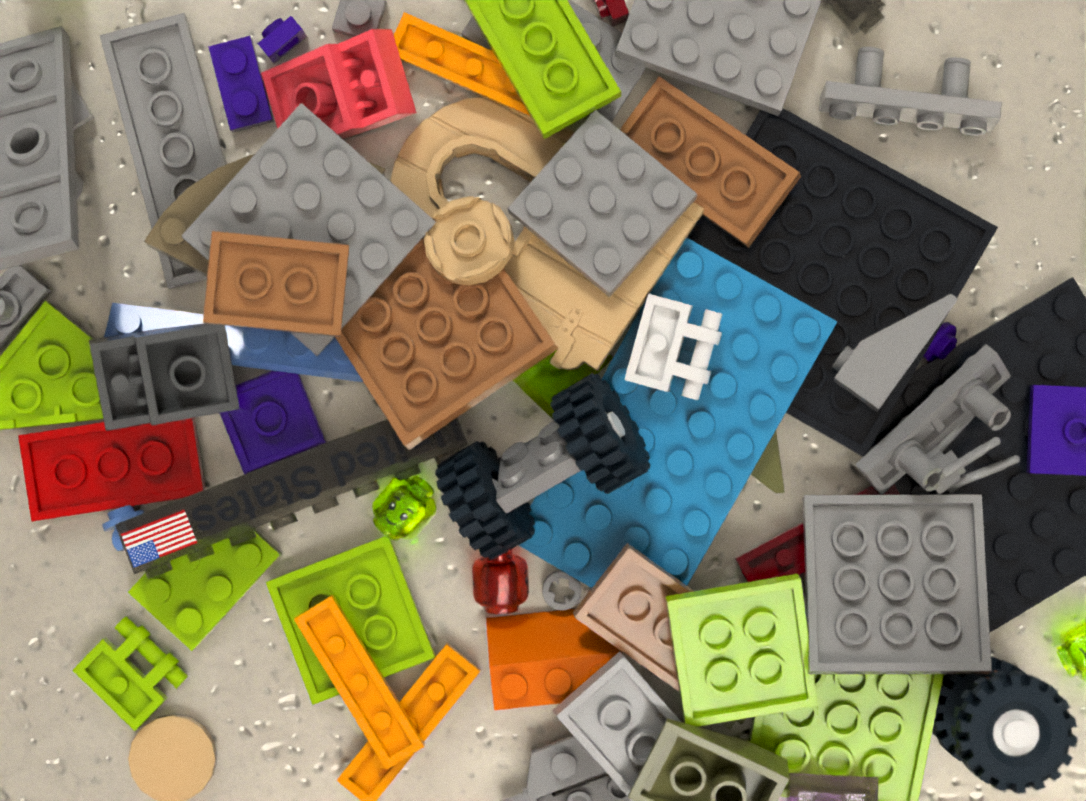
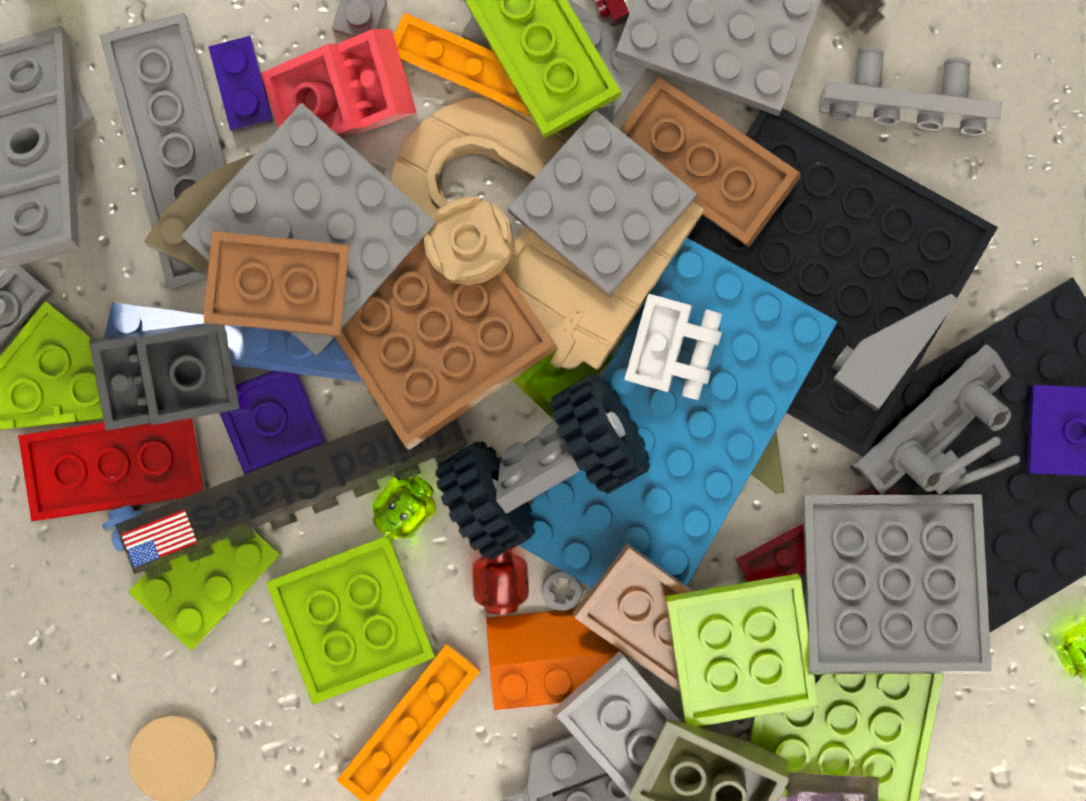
lime plate [72,616,189,731] -> none
dark purple plate [257,16,307,64] -> none
light orange plate [294,595,425,770] -> none
dark purple plate [923,322,957,362] -> none
black plate [932,656,1078,794] -> none

